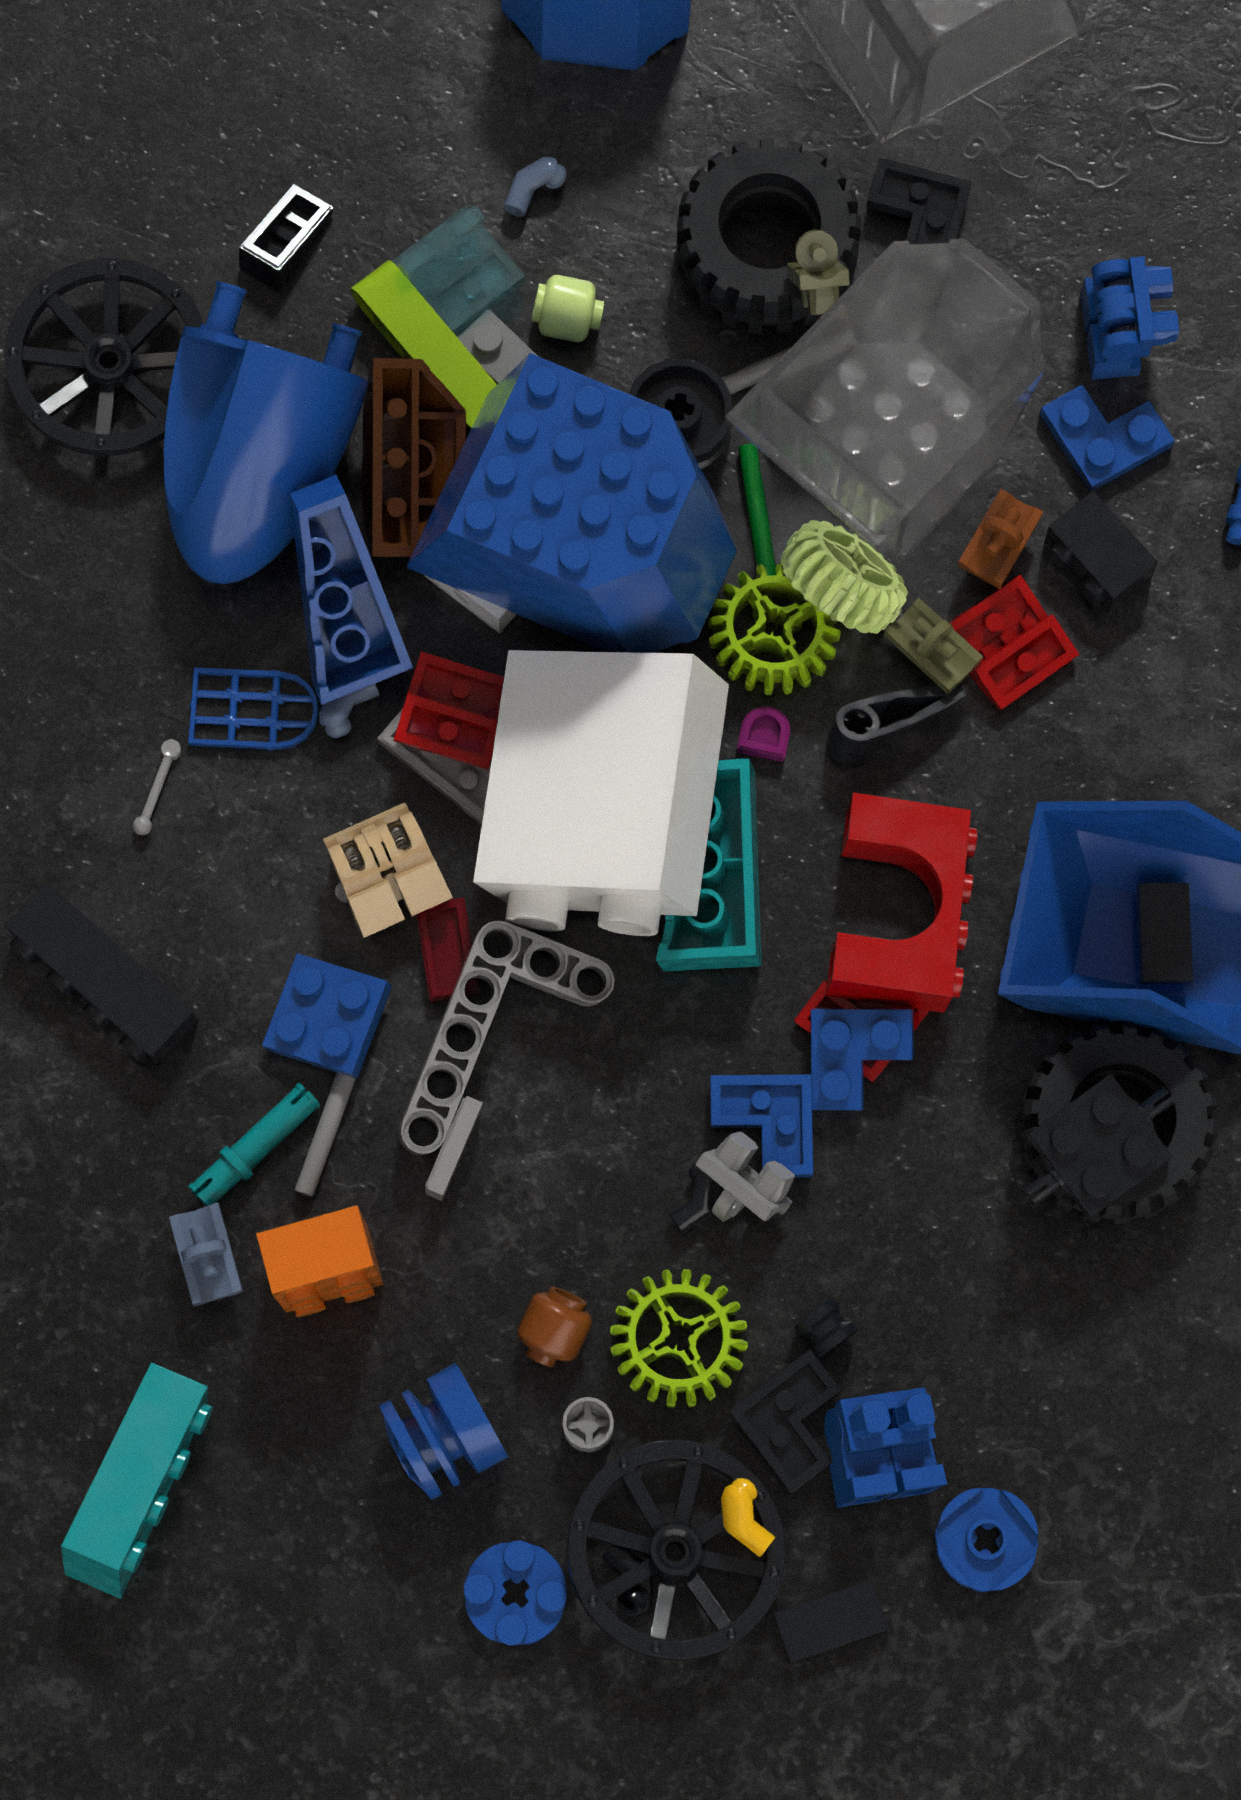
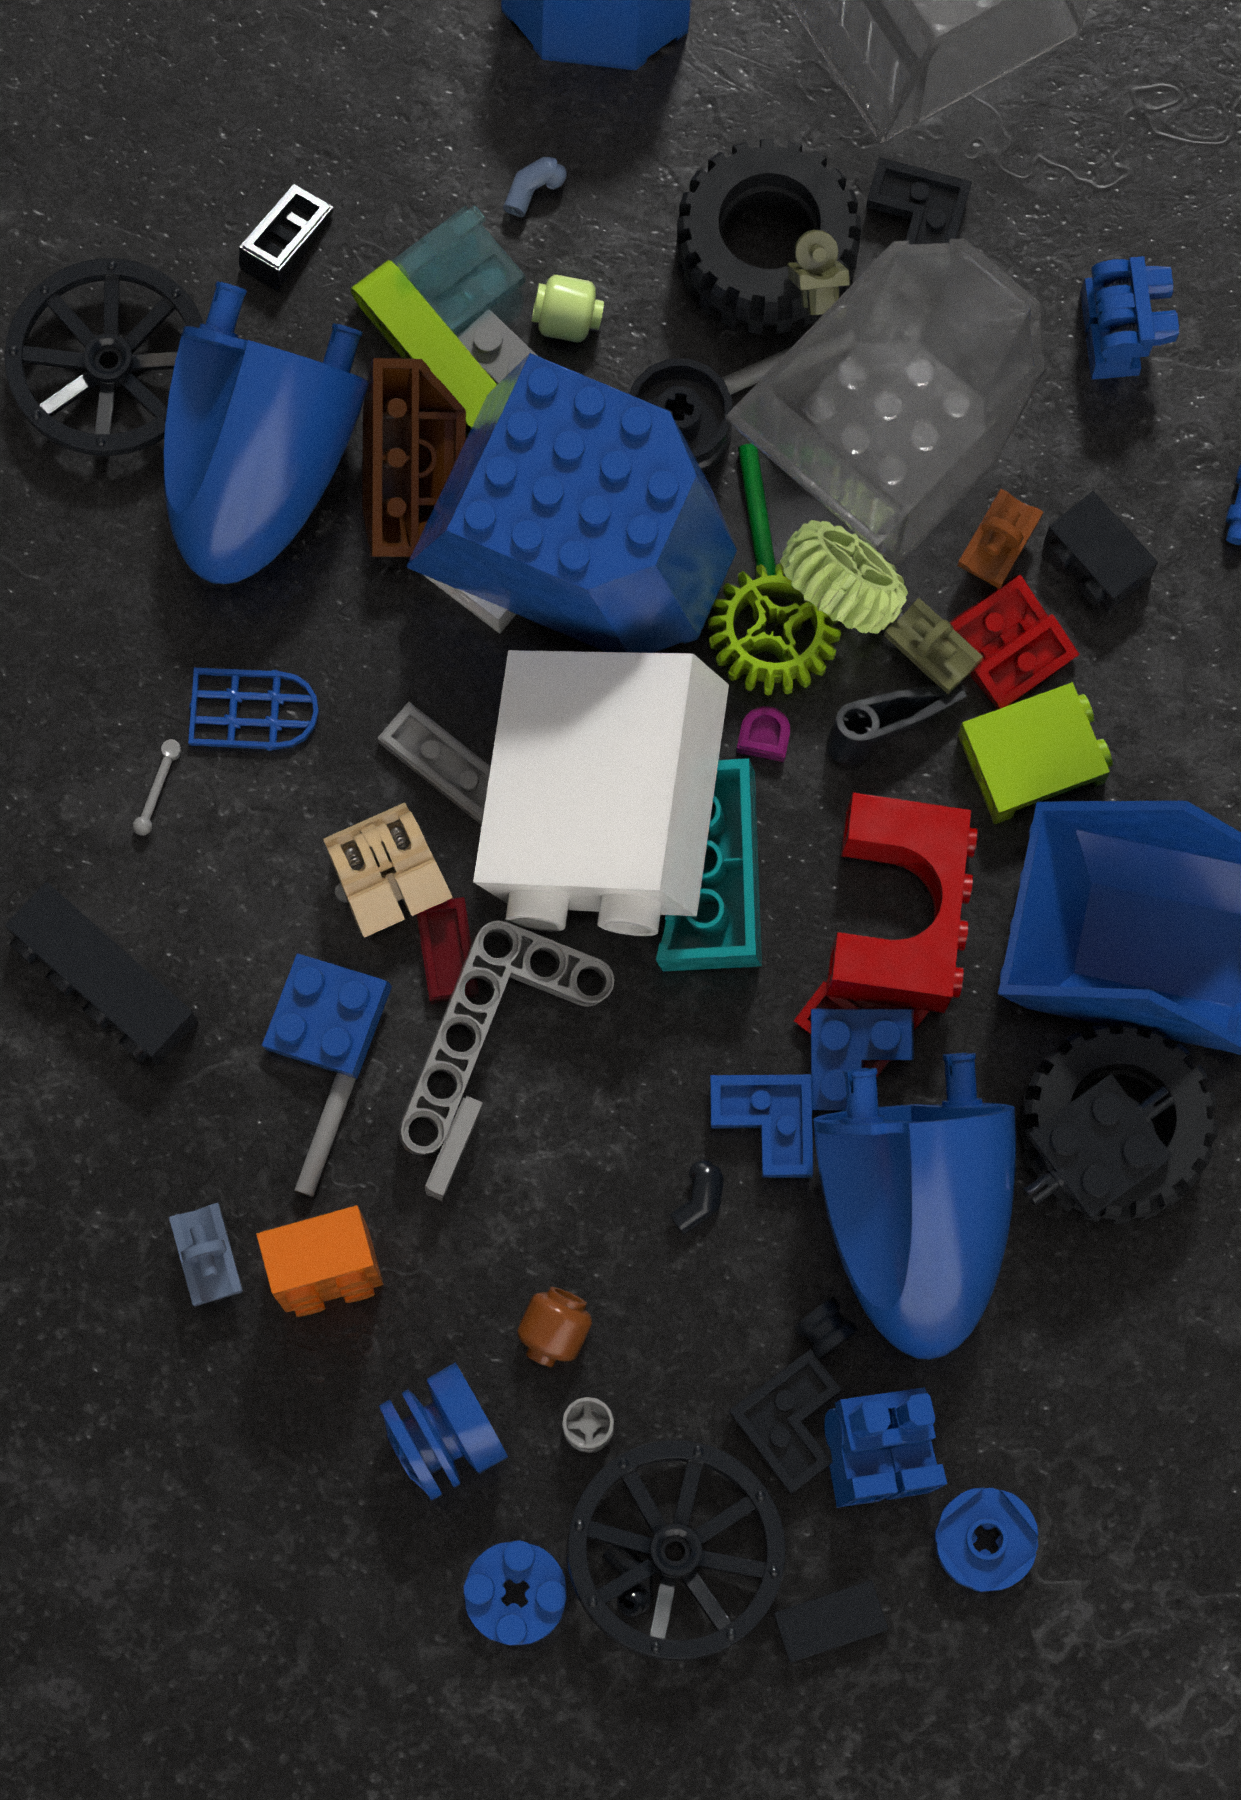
teal wedge [61,1362,213,1599] -> none
teal pin [188,1082,321,1206] -> none
blue wedge [289,475,413,705] -> none
sand blue arm [319,684,379,738] -> none
red slope [393,651,504,770] -> none
lime gear [610,1269,748,1408] -> none
light grey hips [695,1131,795,1222] -> none
yellow arm [721,1478,775,1557] -> none
blue plate [1039,384,1175,493] -> none
black tile [1136,883,1193,985] -> none
none -> blue windscreen [813,1053,1016,1360]
none -> lime panel [958,682,1113,825]

